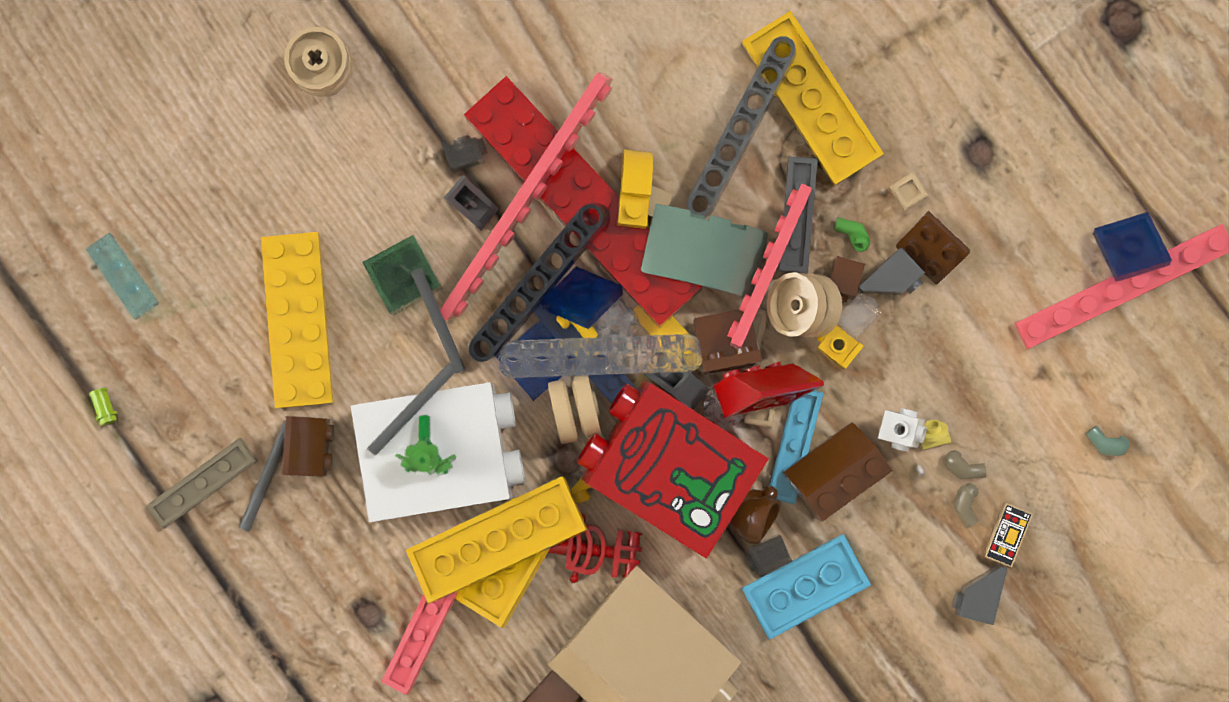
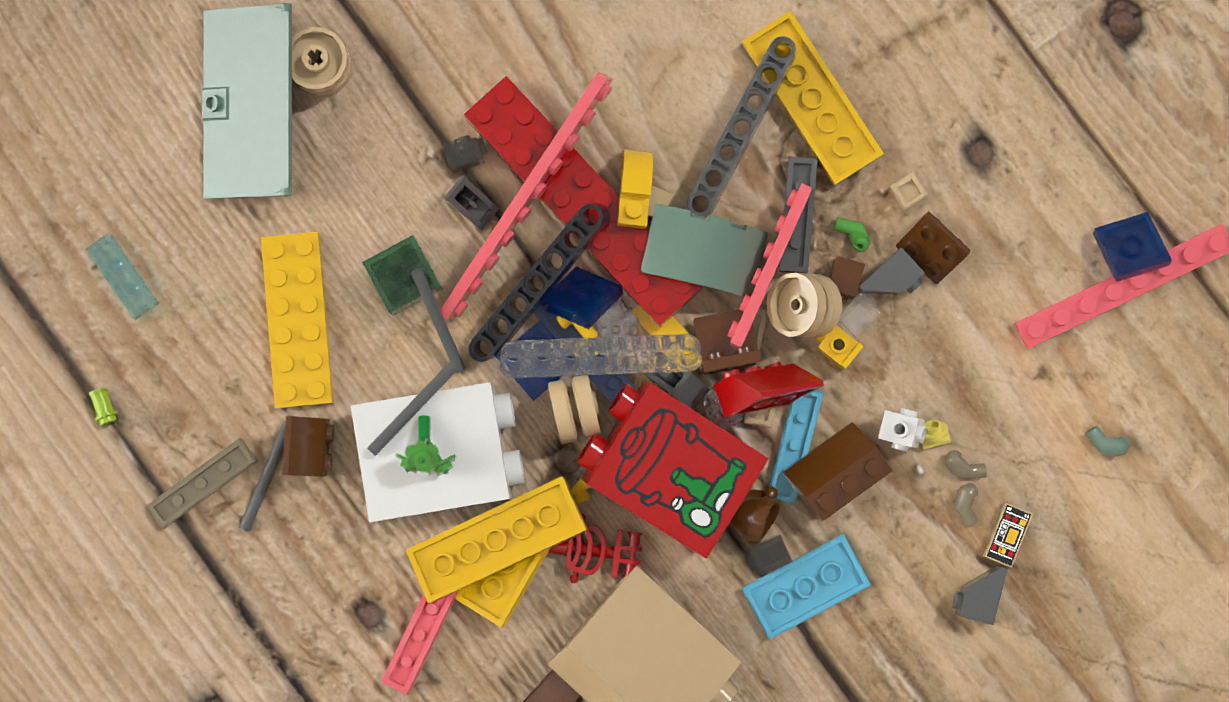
none -> door [202,3,292,199]

